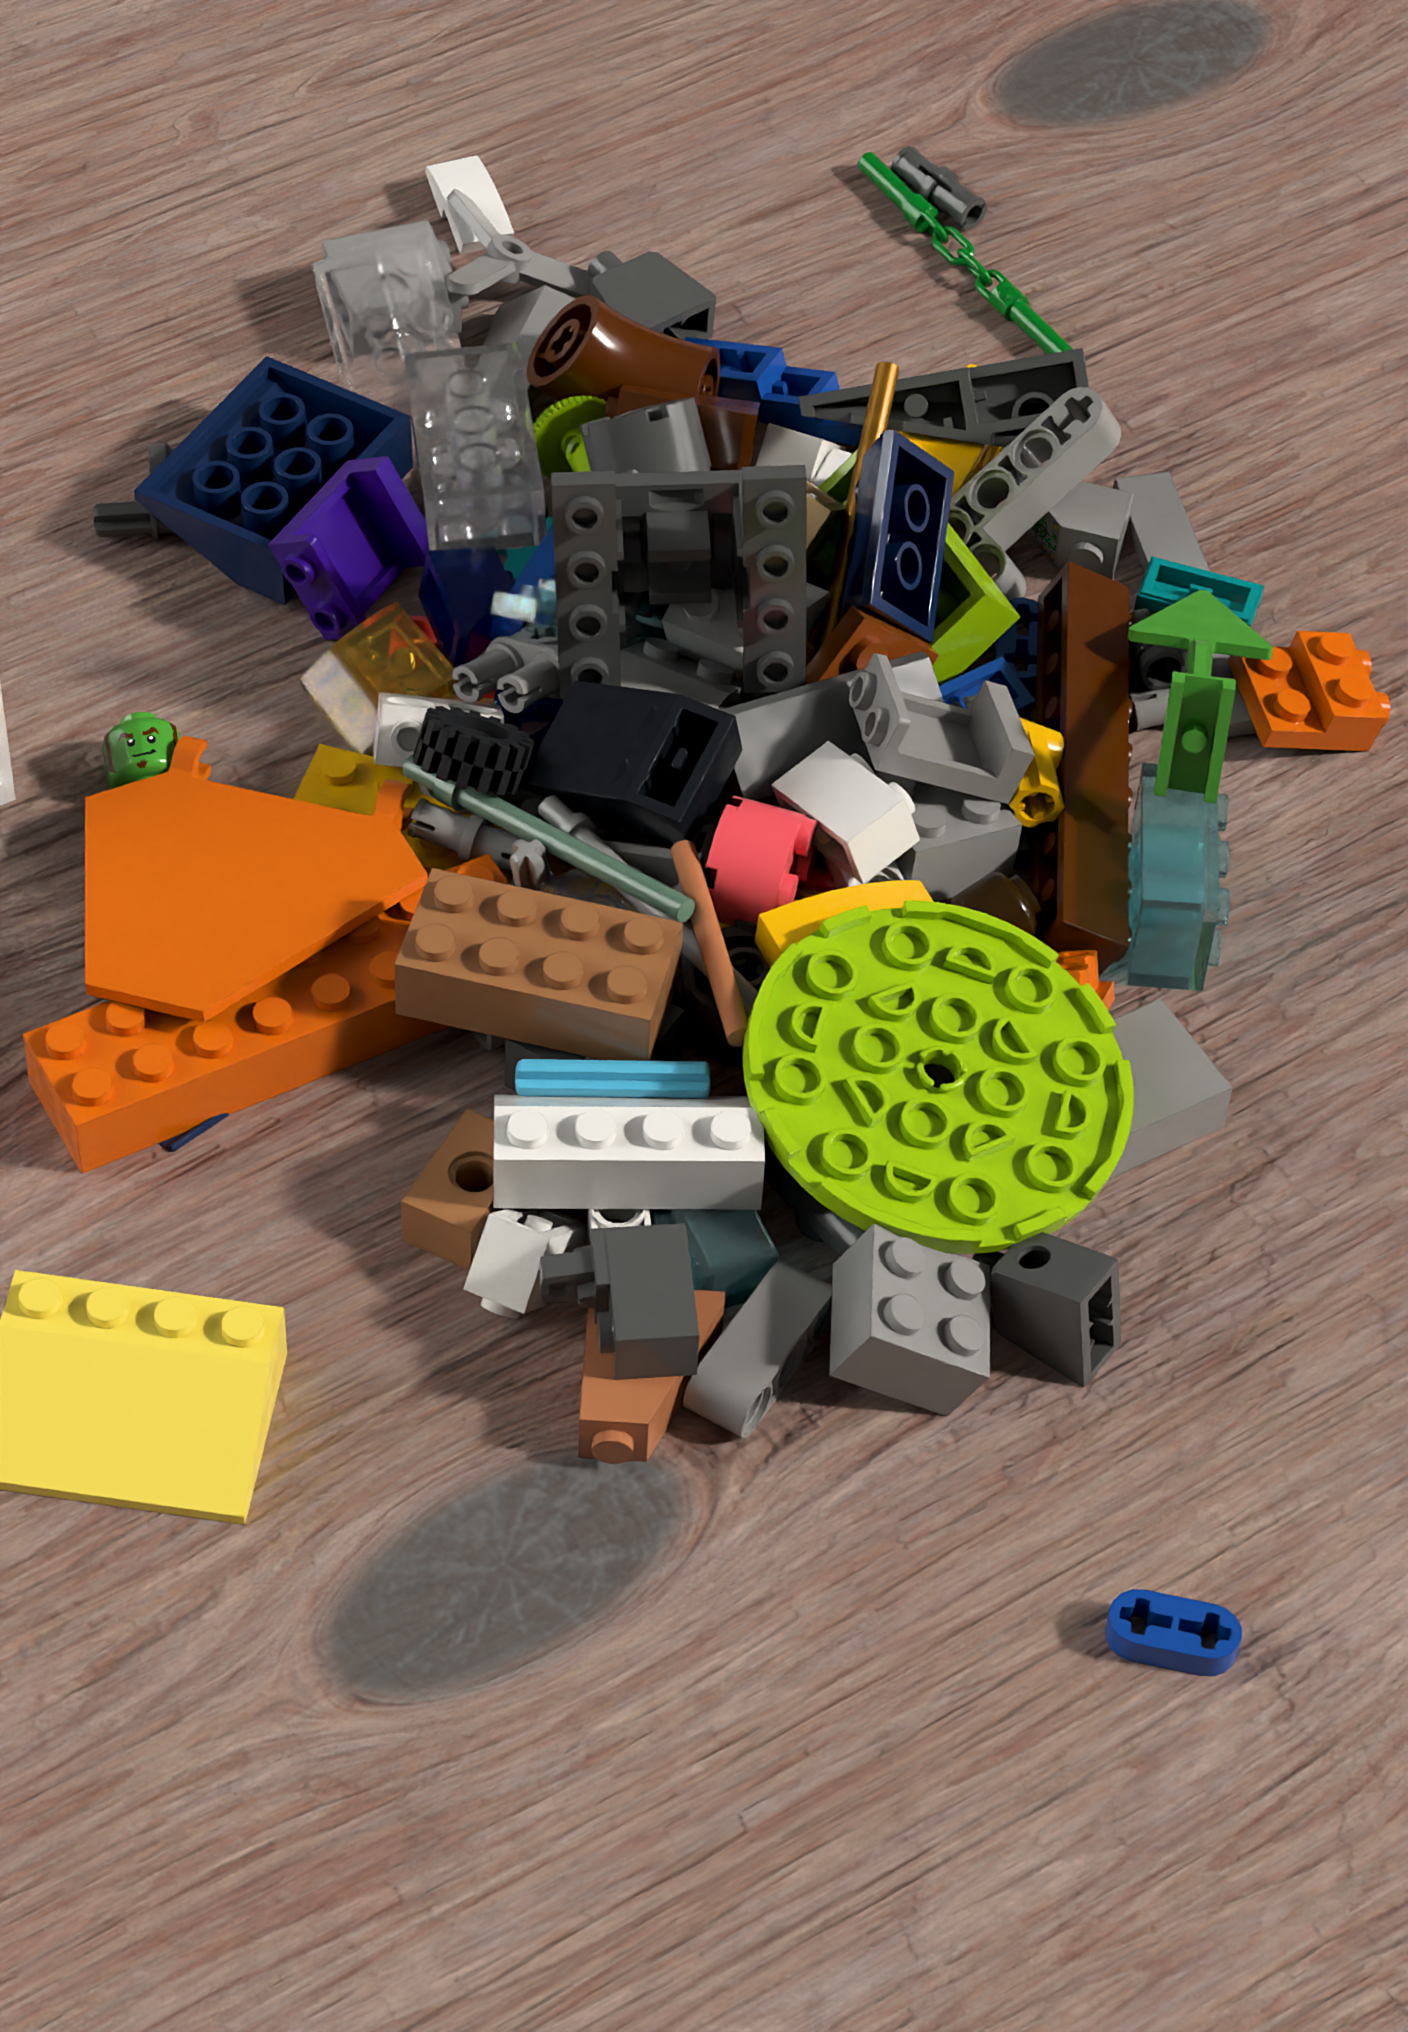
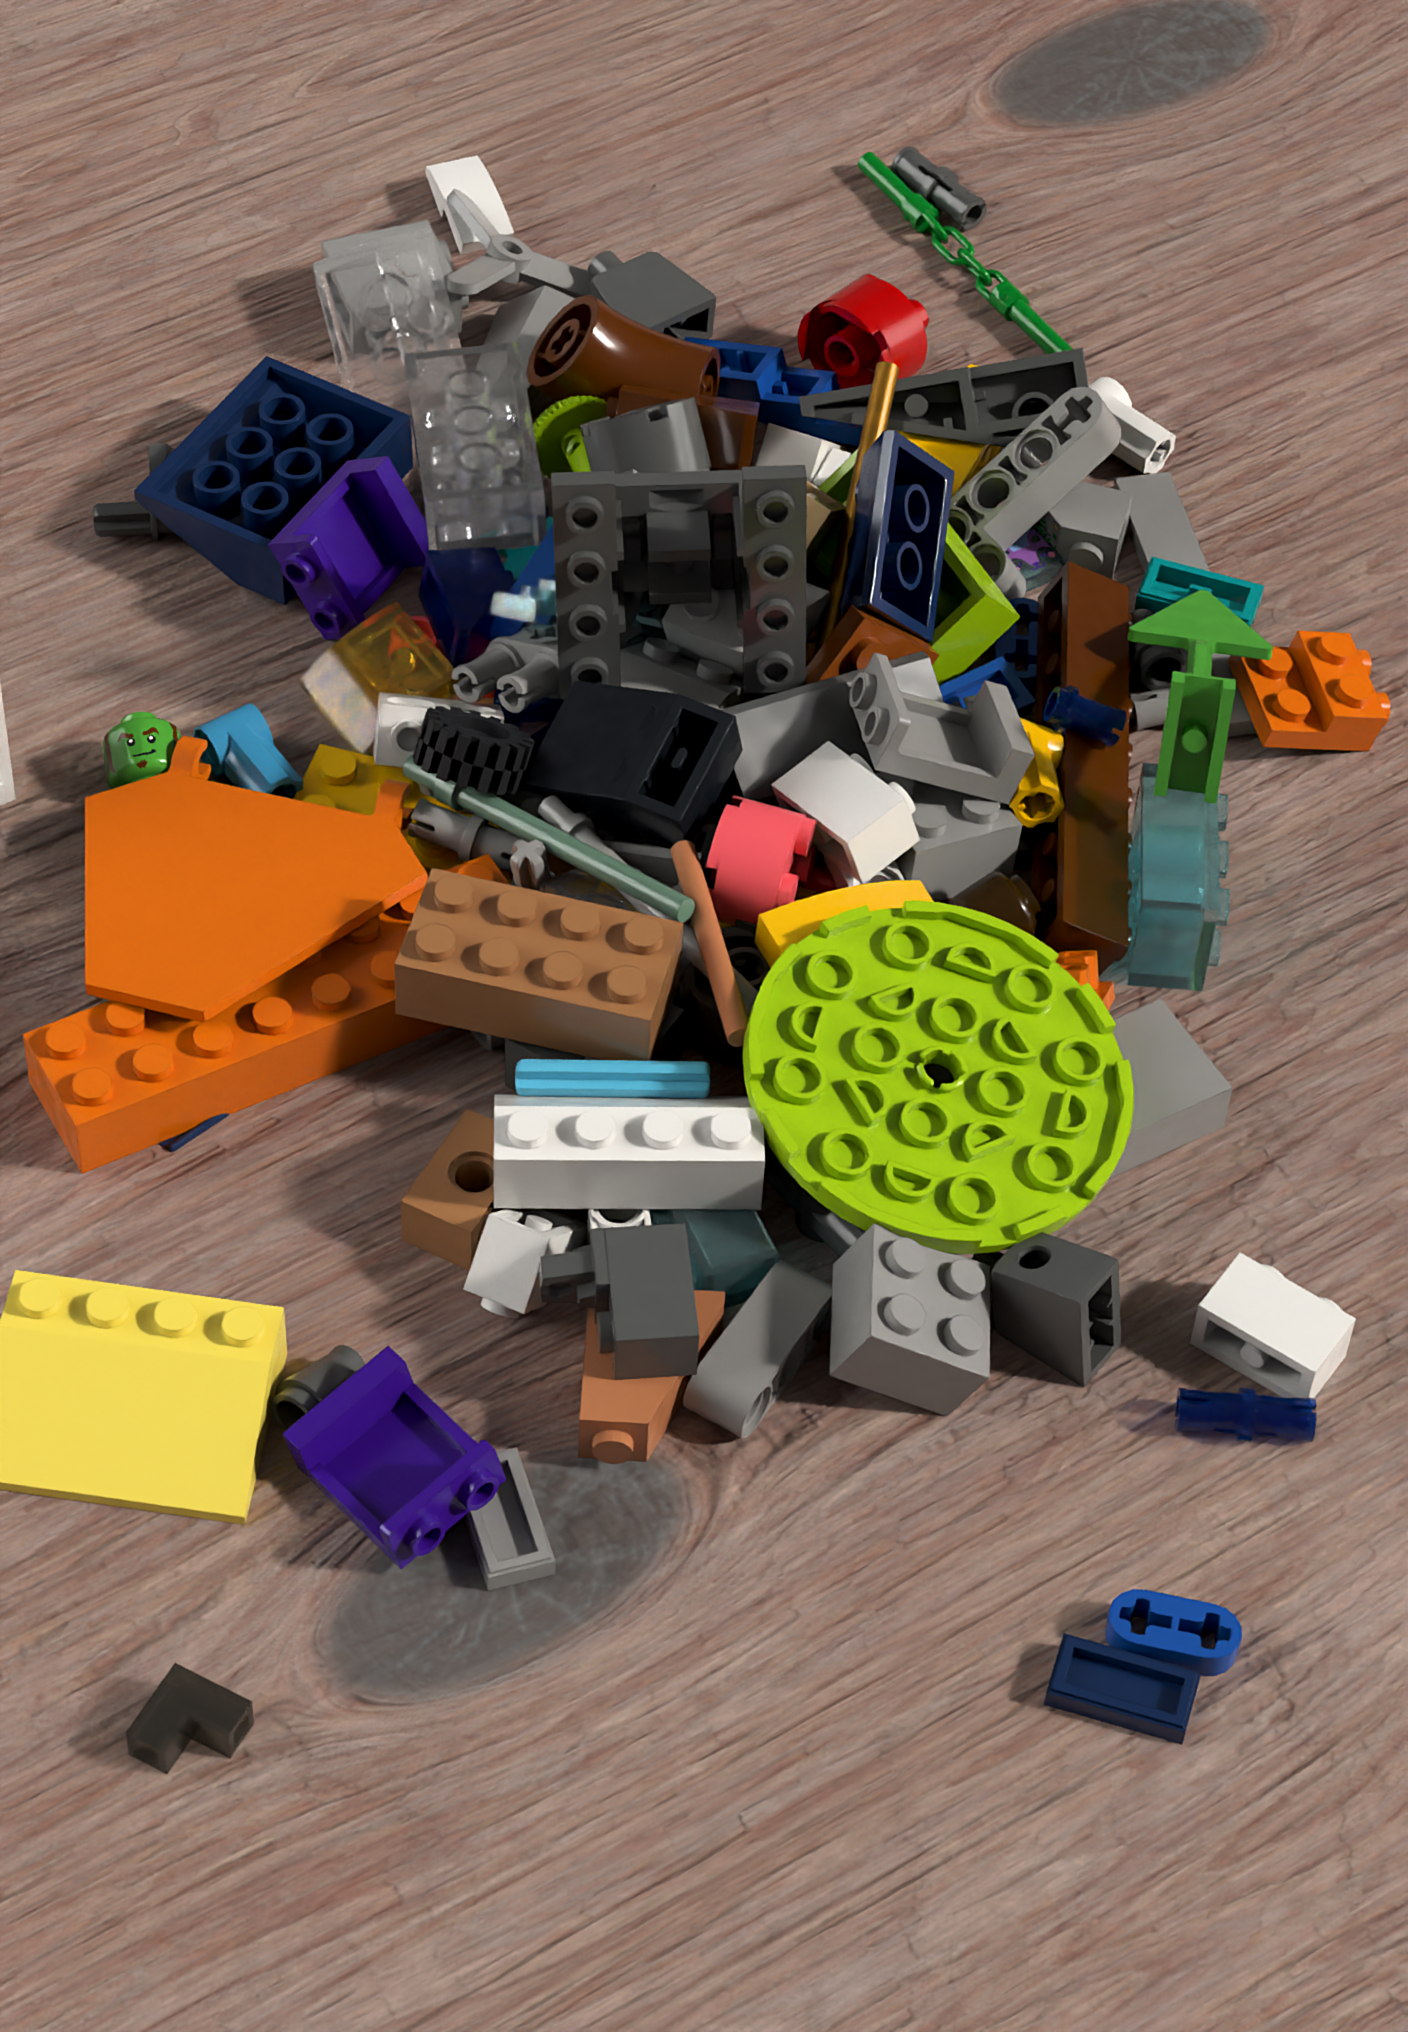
none -> clear smoke piece [126,1663,254,1774]
none -> dark azure piece [193,703,303,799]
none -> dark grey cone [271,1345,365,1431]
none -> dark purple panel [282,1346,507,1570]
none -> light grey tile [464,1447,556,1591]
none -> red brick [797,274,929,389]
none -> clear light blue tile [997,526,1067,592]
none -> clear blue pin [1043,685,1126,747]
none -> dark blue tile [1044,1633,1202,1744]
none -> white piece [1089,377,1176,474]
none -> clear blue pin [1175,1387,1317,1442]
none -> white brick [1190,1253,1356,1410]

